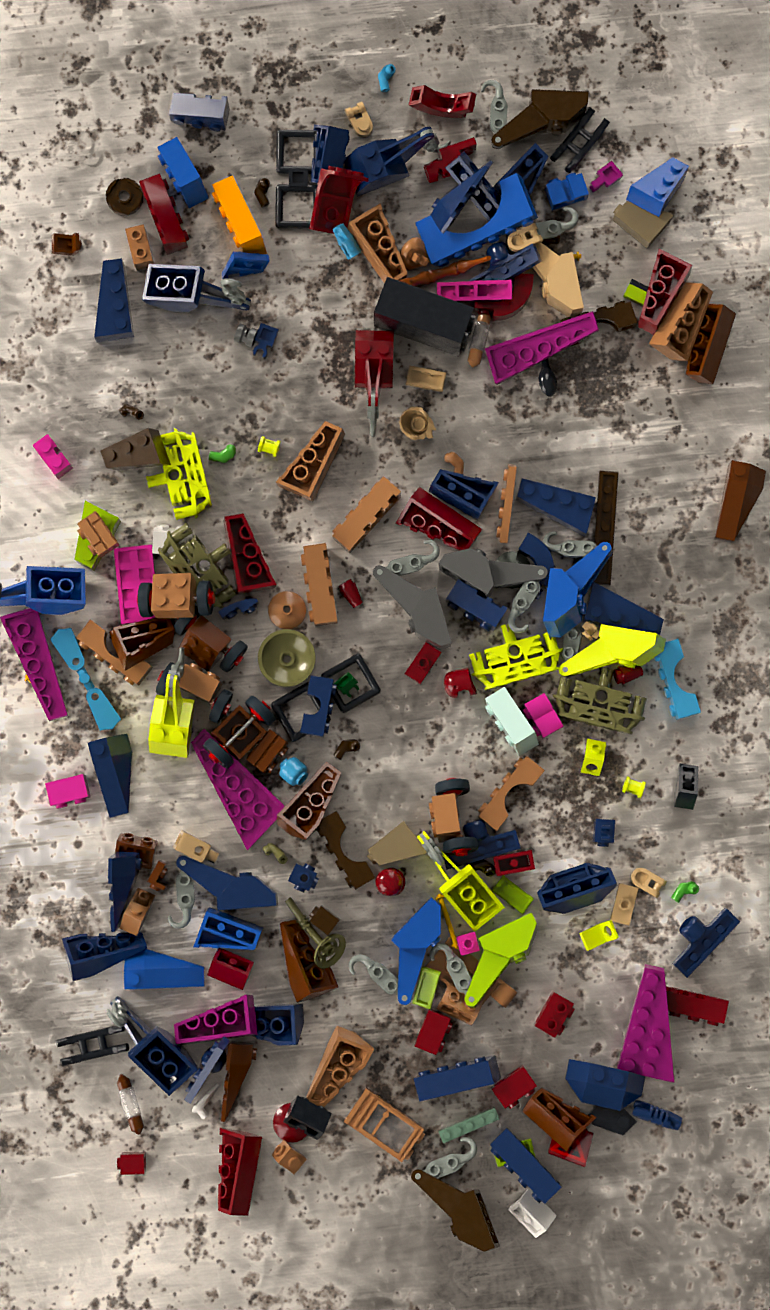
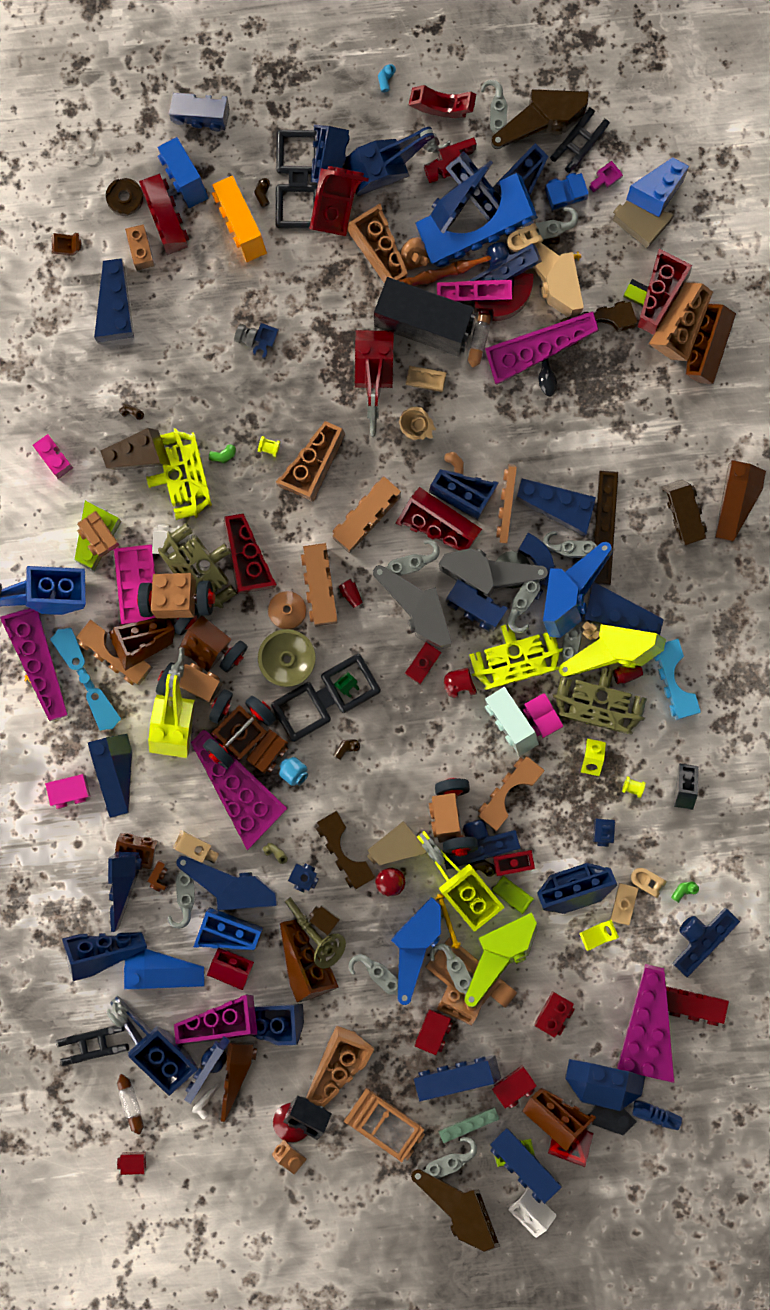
medium nougat slope [119,888,156,936] -> none
dark blue slope [142,264,251,312] -> none
dark blue slope [218,598,259,620] -> none
dark red wedge [218,1128,262,1216] -> none
blue wing [221,251,270,279] -> none
reddish brown wedge [277,762,341,840] -> none
dark blue arch [300,675,337,738] -> none
dark azure hinge [333,224,362,259] -> none
tan plate [345,101,373,138] -> none
lime tile [412,966,441,1009] -> none
dark pink bracket [456,932,480,955] -> none
none -> dark brown wedge [661,479,707,545]

